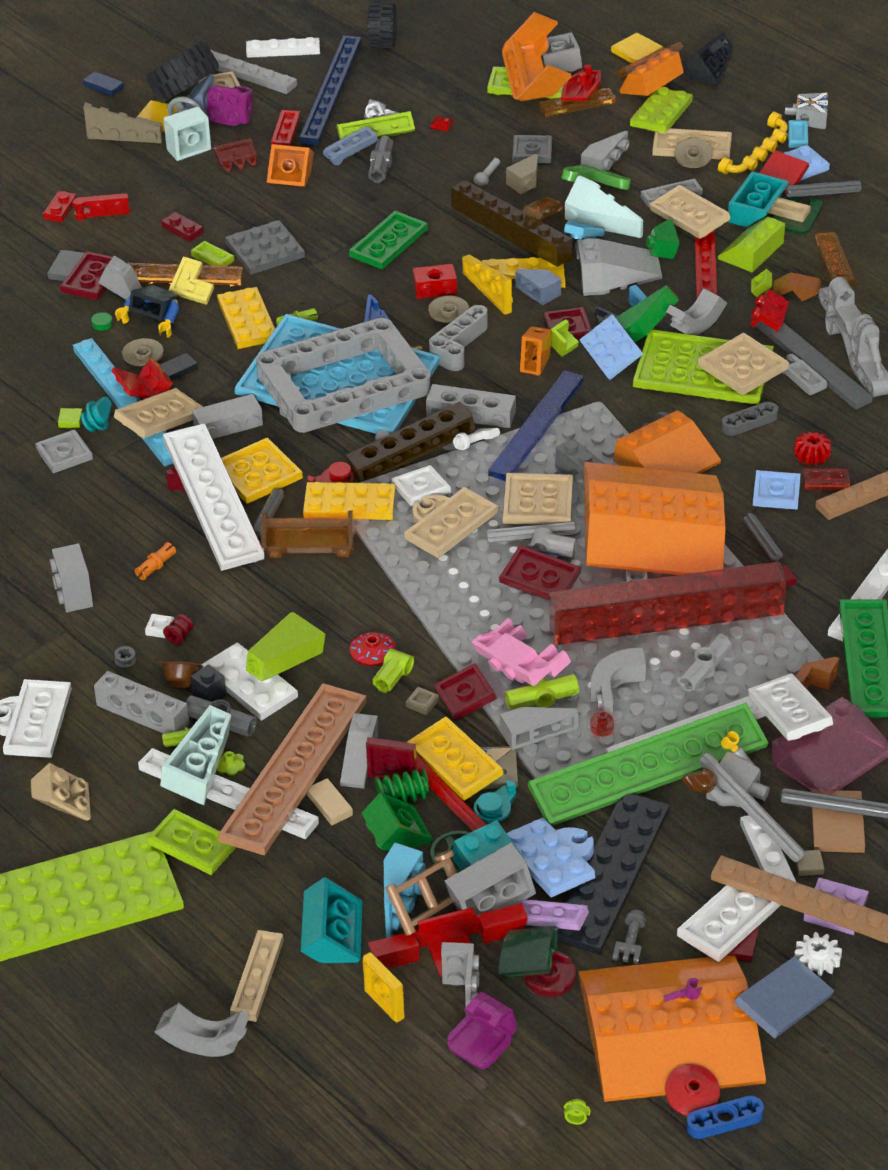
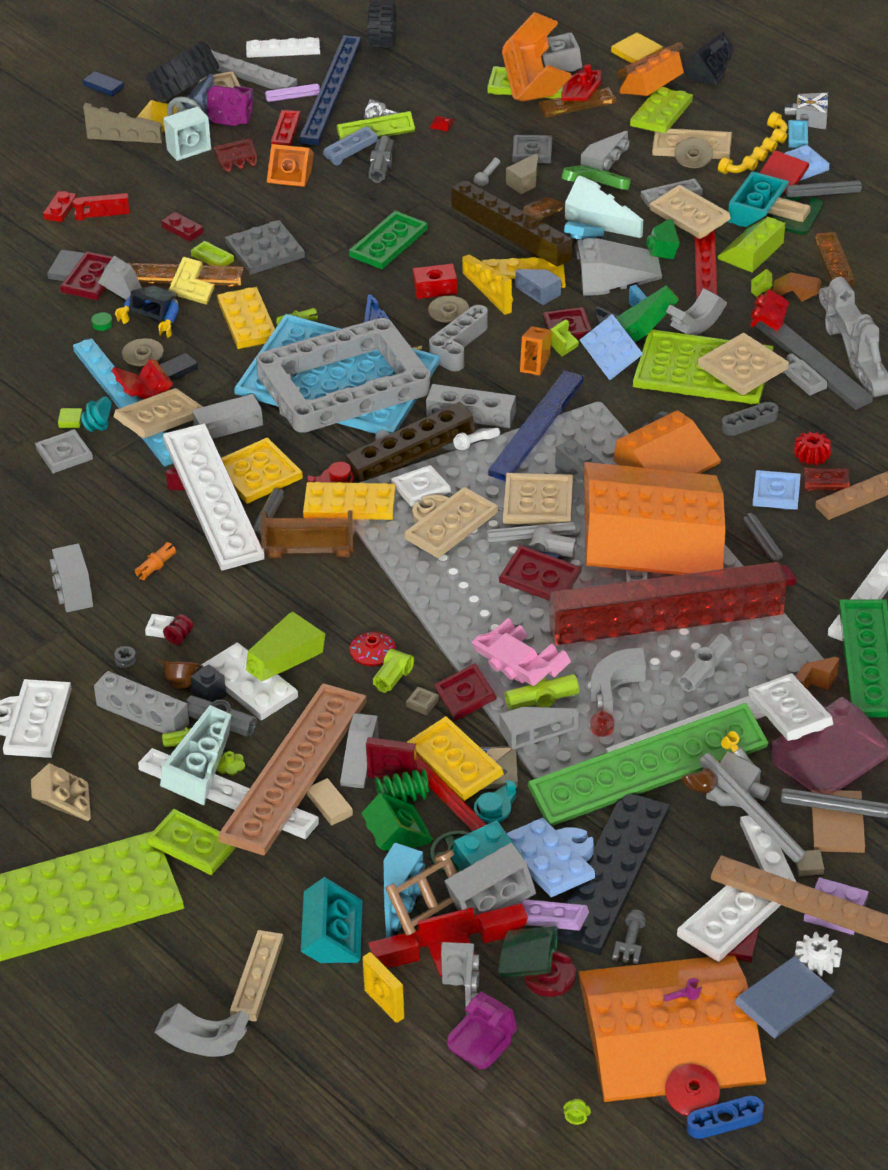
none -> lavender axle [265,84,320,102]

